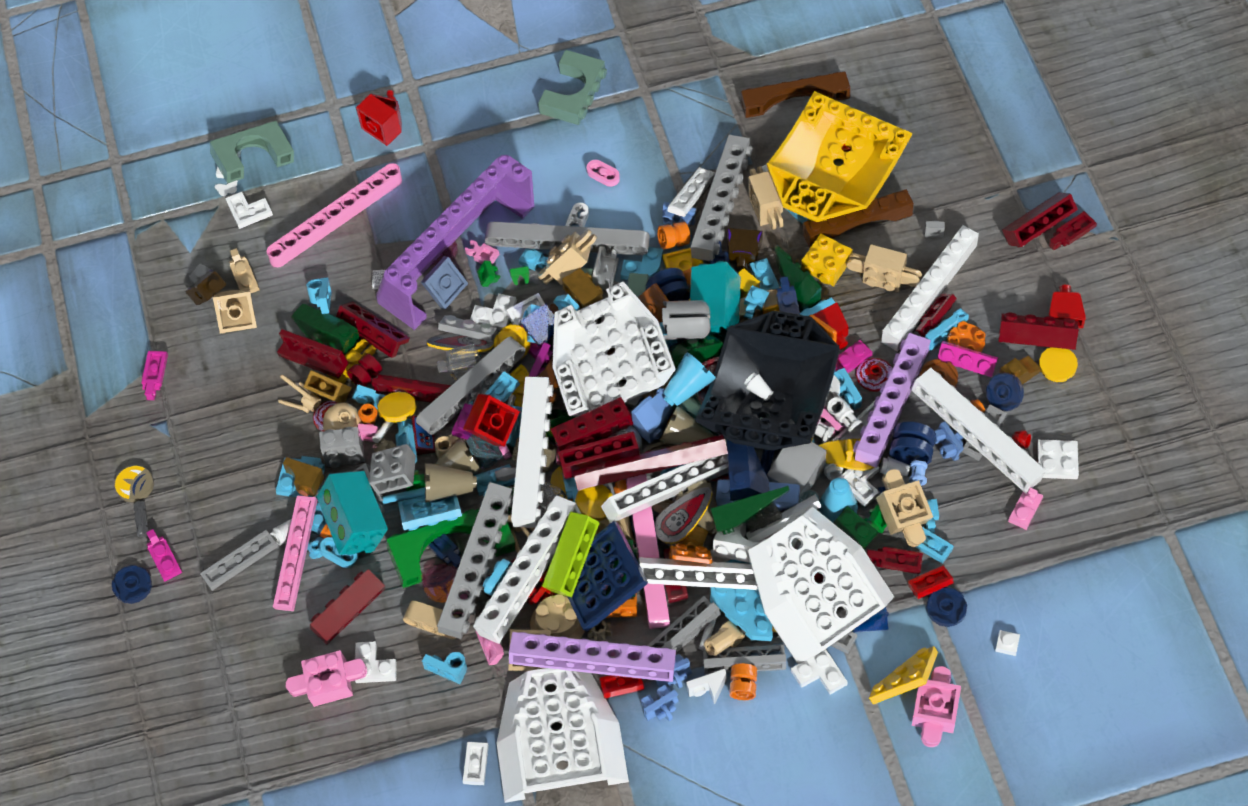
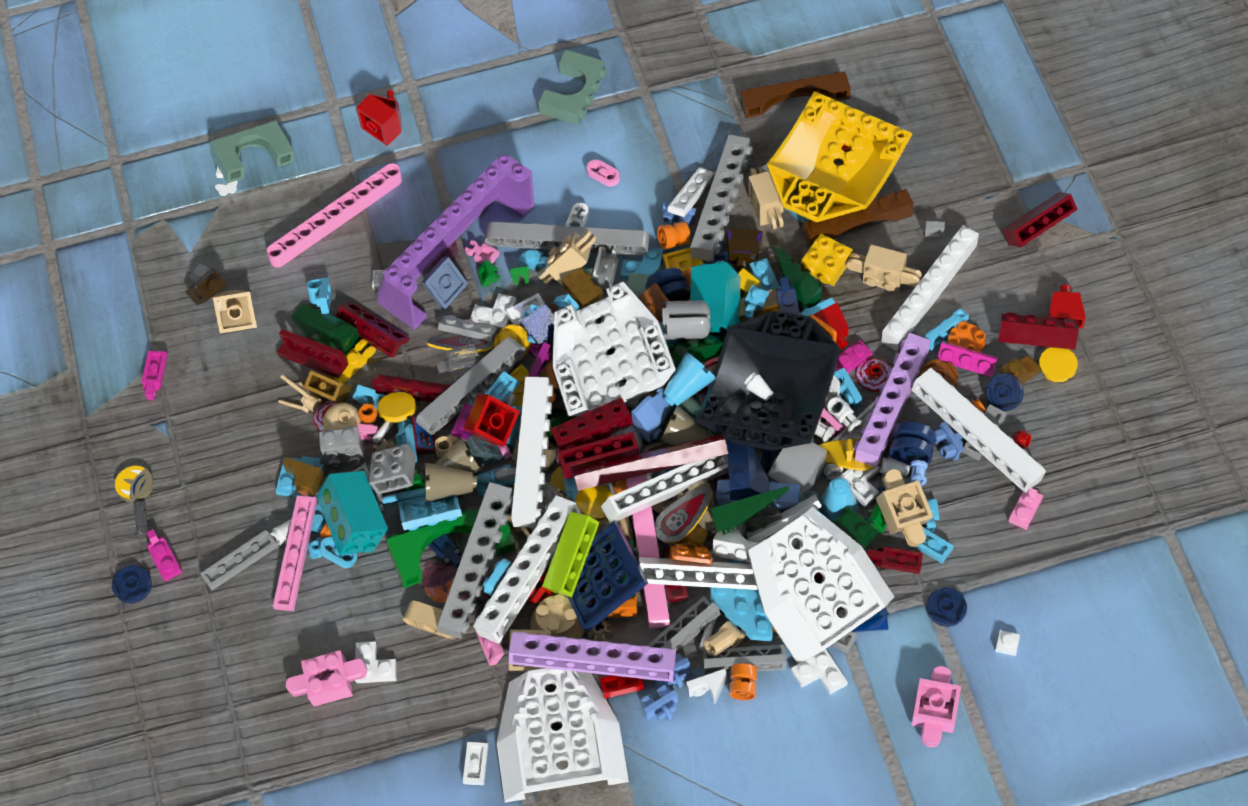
white plate [225,192,273,229] -> none
tan hinge [229,248,260,293] -> none
dark red brick [310,569,385,645] -> none
dark red wheel [347,353,383,387] -> none
medium azure plate [422,652,467,684] -> none
yellow plate [869,646,938,704] -> none
red plate [908,565,954,599] -> none
dark red hinge [916,294,957,338] -> none
white plate [1037,440,1079,479] -> none
dark red hinge [1049,211,1097,251] -> none

